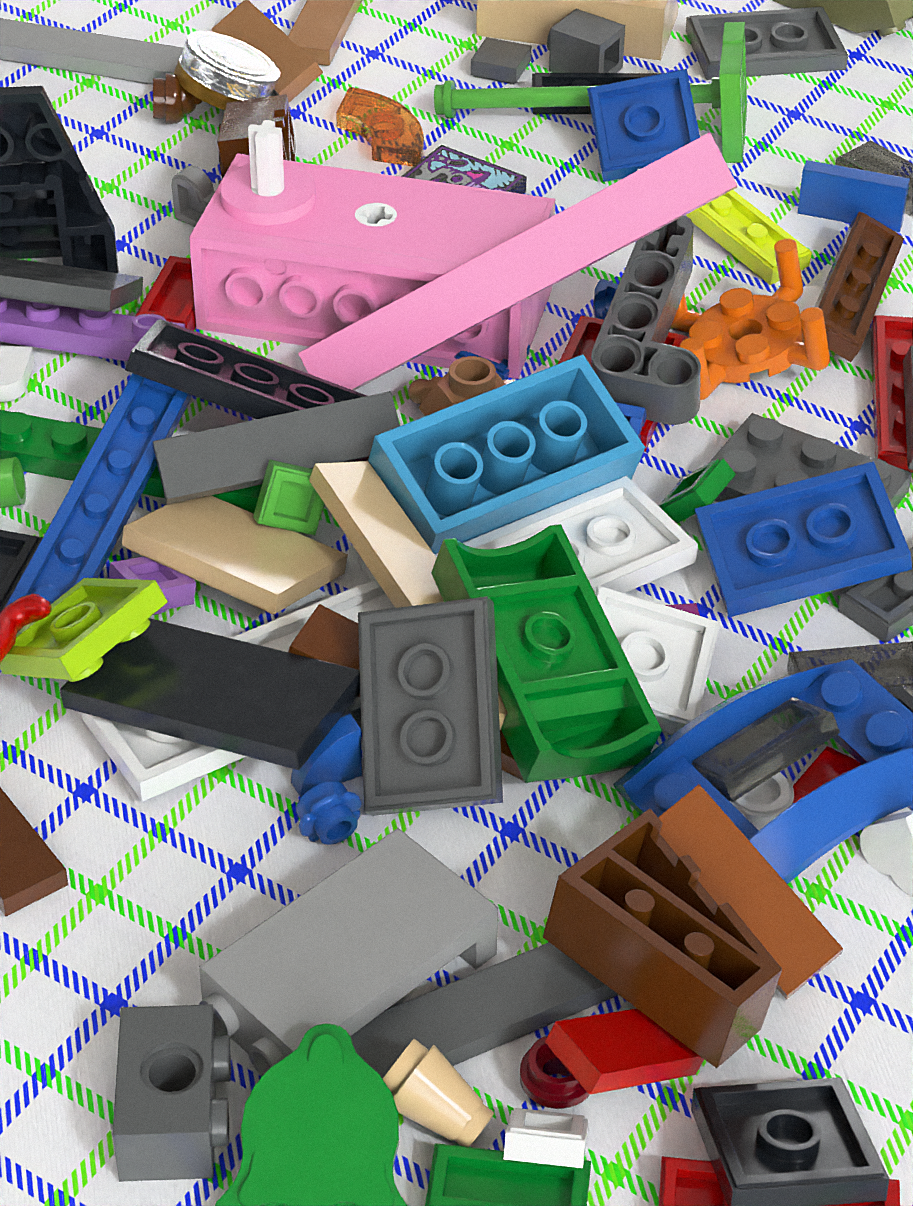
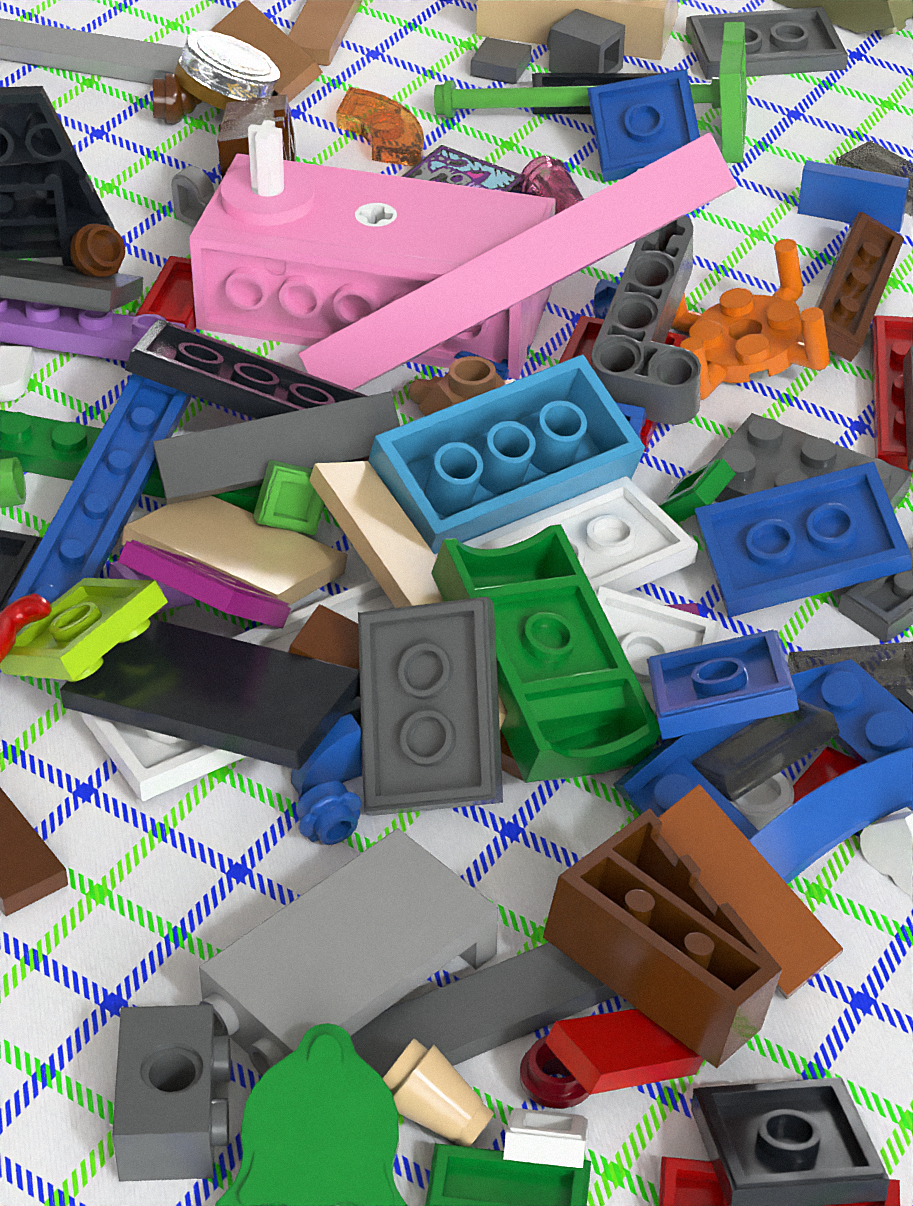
neon yellow tile [686,190,812,285] -> none
none -> reddish brown plate [70,224,125,277]
none -> magenta tile [117,539,292,629]
none -> clear pink cone [519,155,584,215]
none -> blue tile [647,629,799,740]

